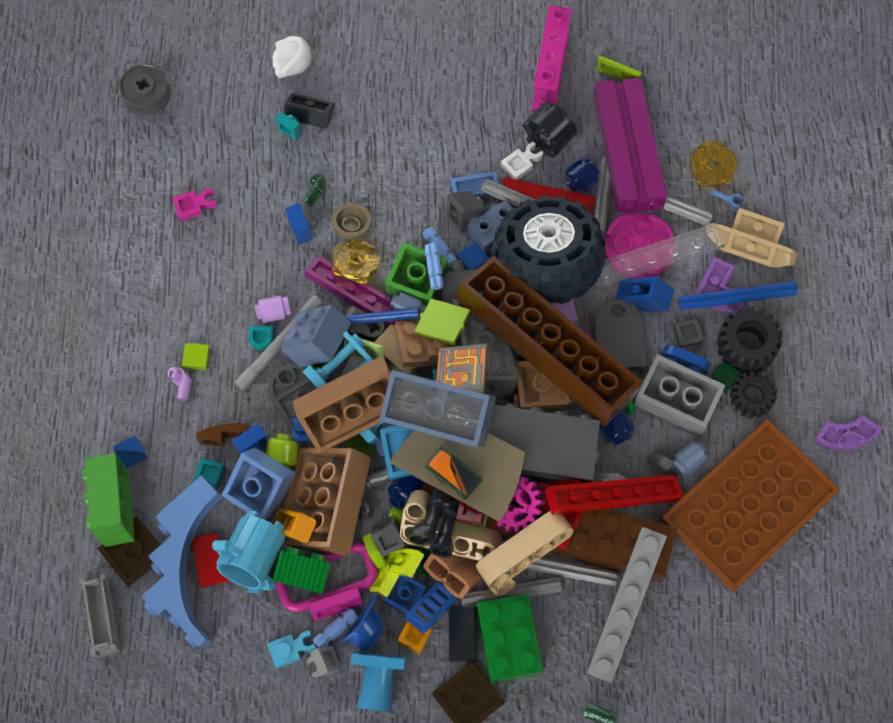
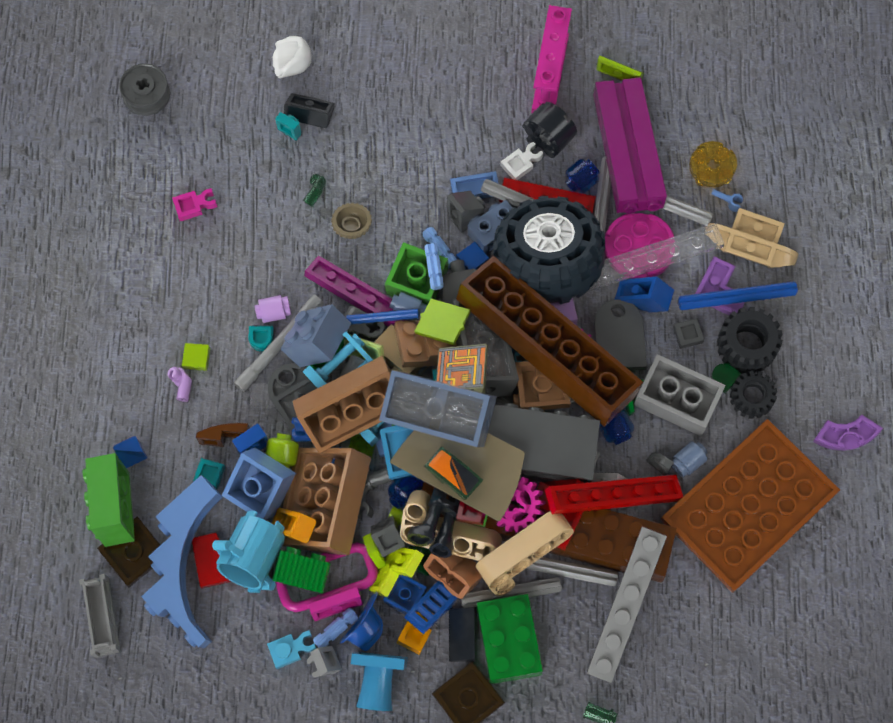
blue piece [285,203,312,245] -> none
clear yellow plate [331,239,380,284] -> none
blue plate [661,345,710,375] -> none

